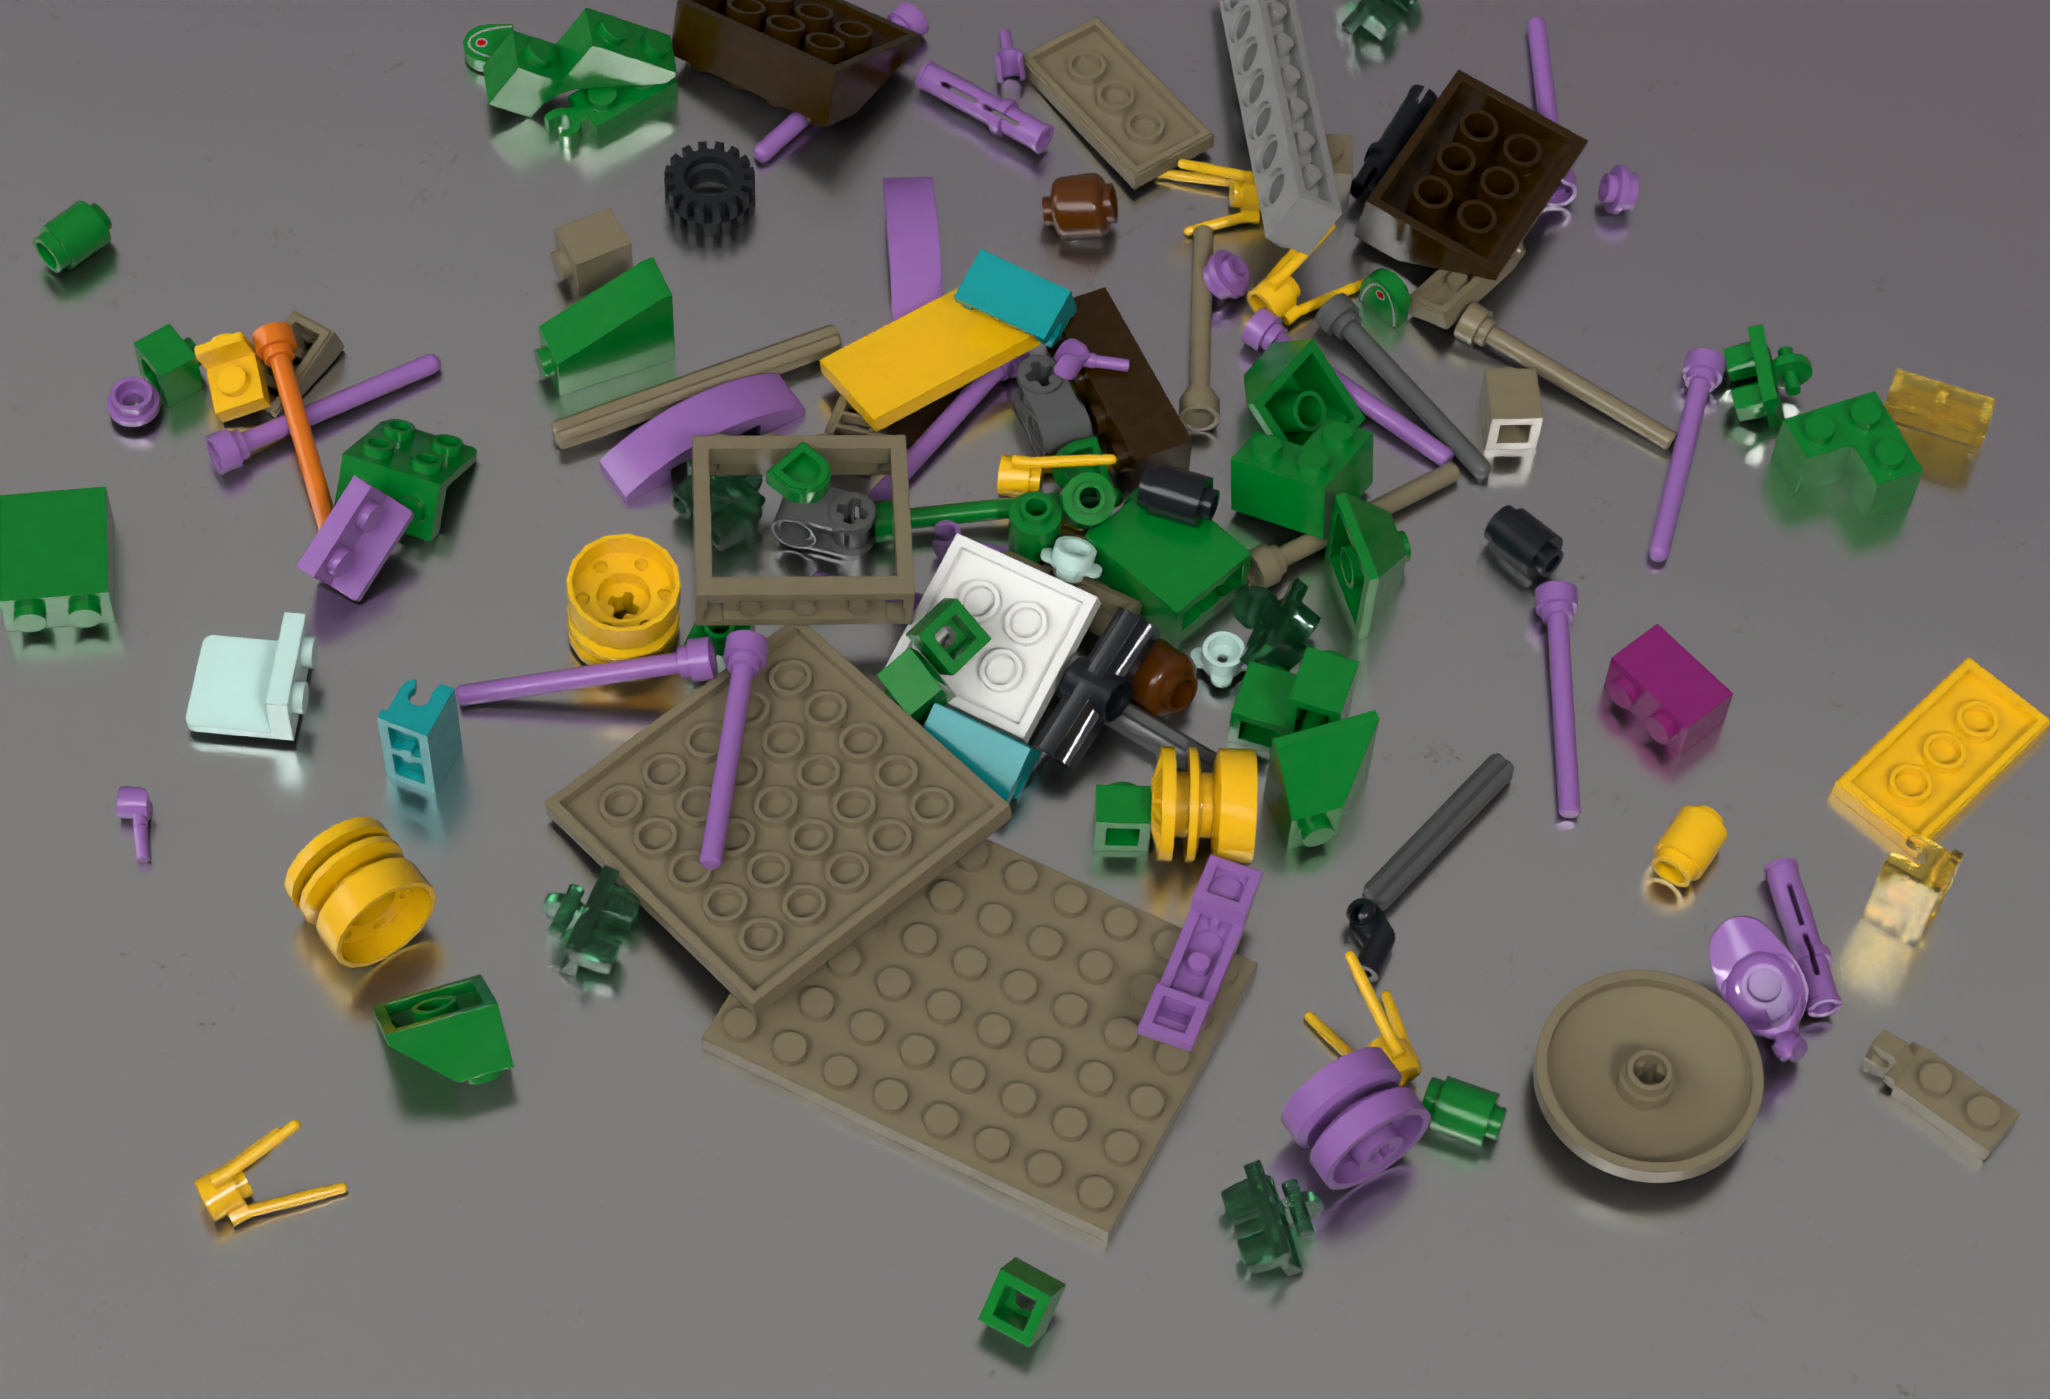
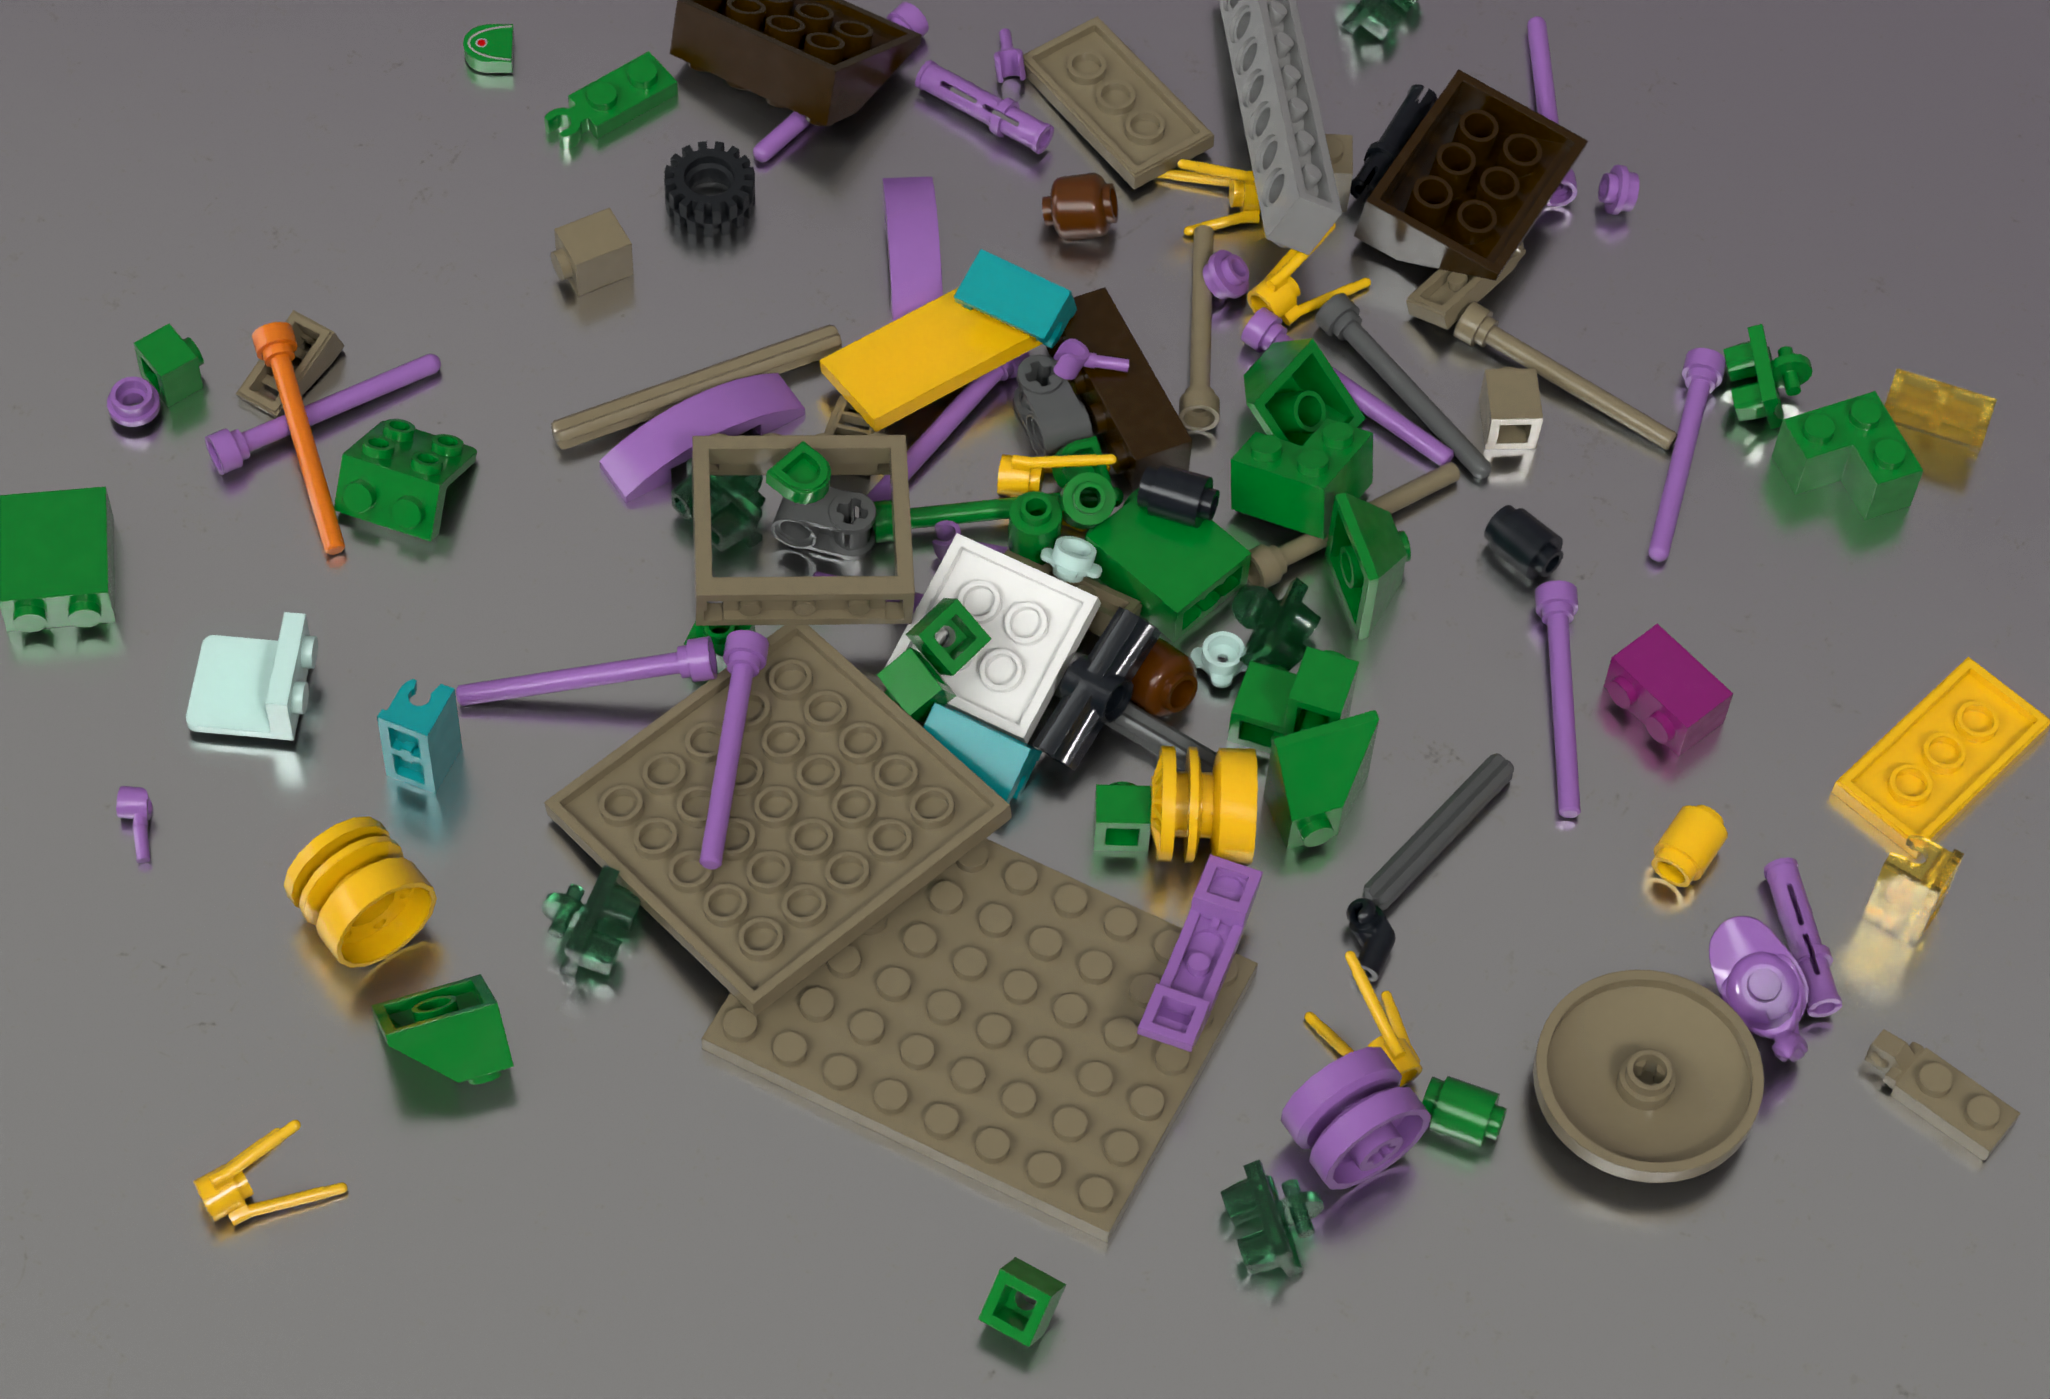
green brick [33,200,112,273] -> none
yellow bracket [194,332,271,423] -> none
medium lavender bracket [296,475,414,602] -> none
green arch [483,7,677,118] -> none
green slope [534,257,675,396] -> none
yellow wheel [566,533,681,665] -> none
green tile [1359,268,1410,329] -> none

